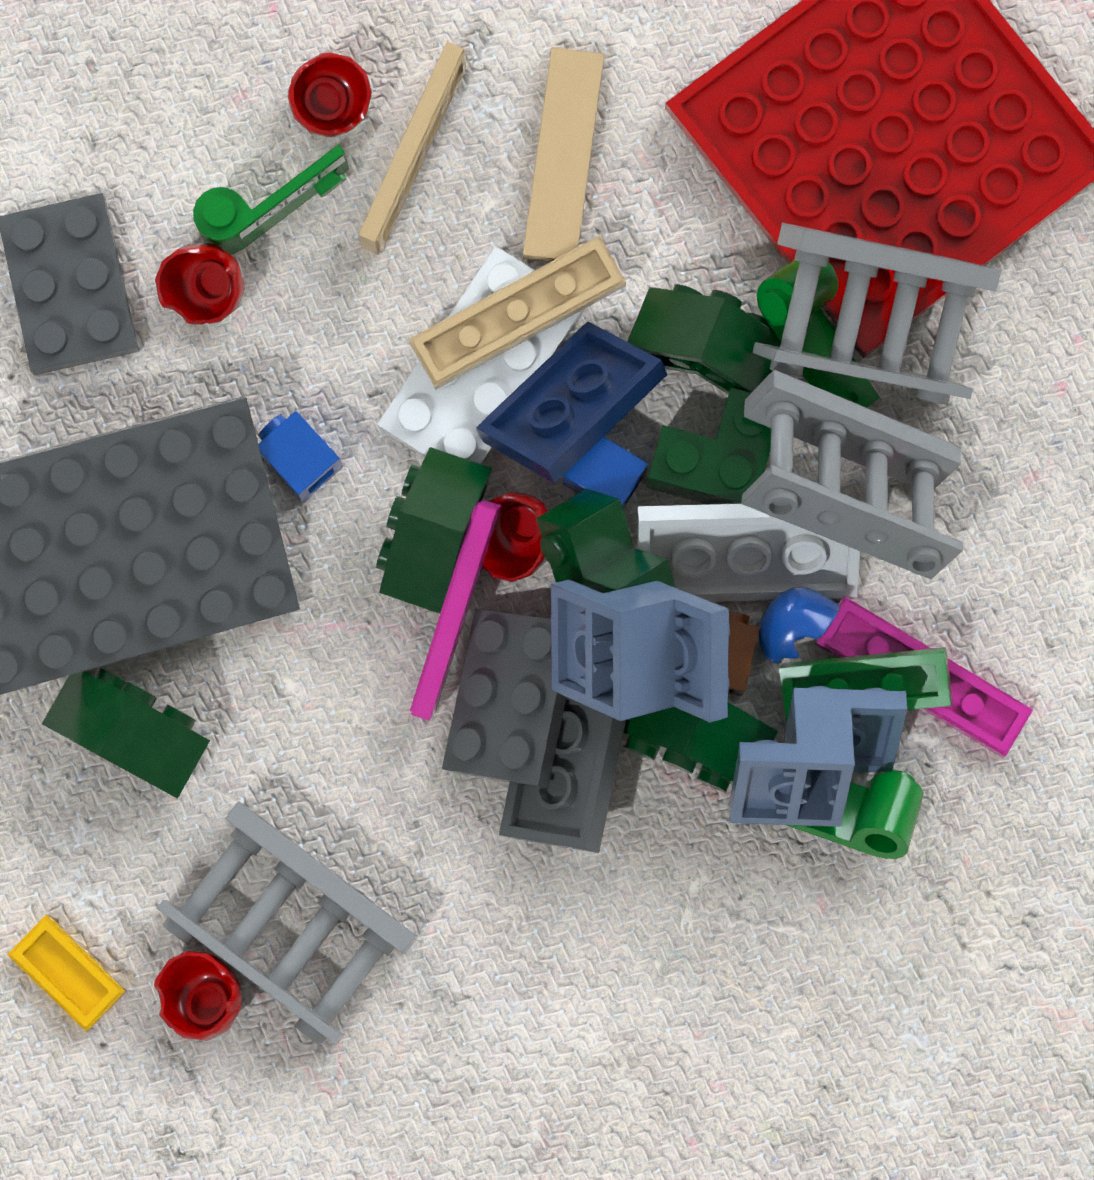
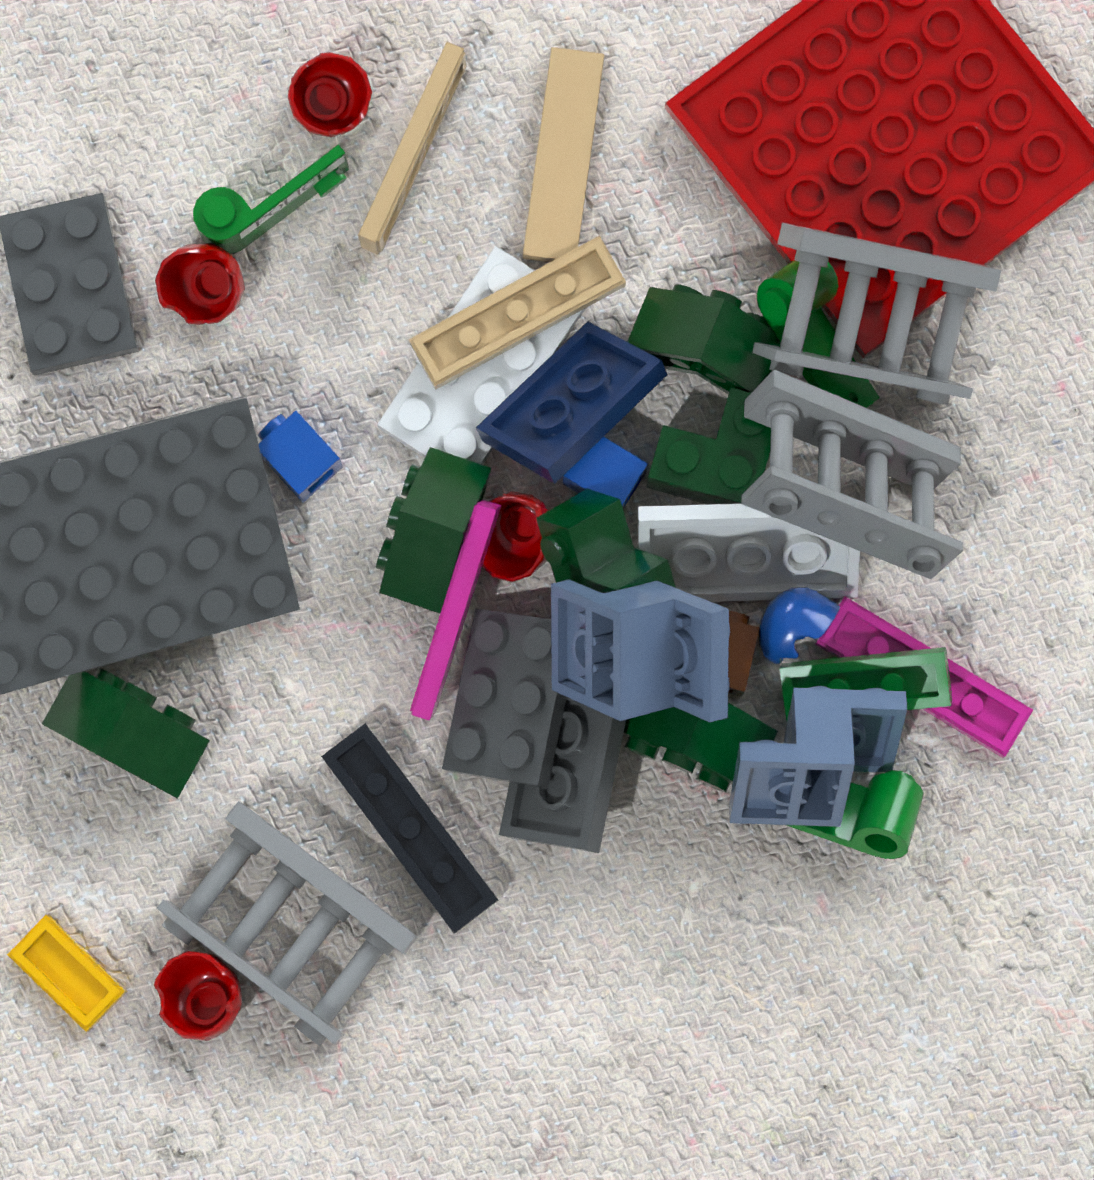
none -> black plate [321,723,499,934]

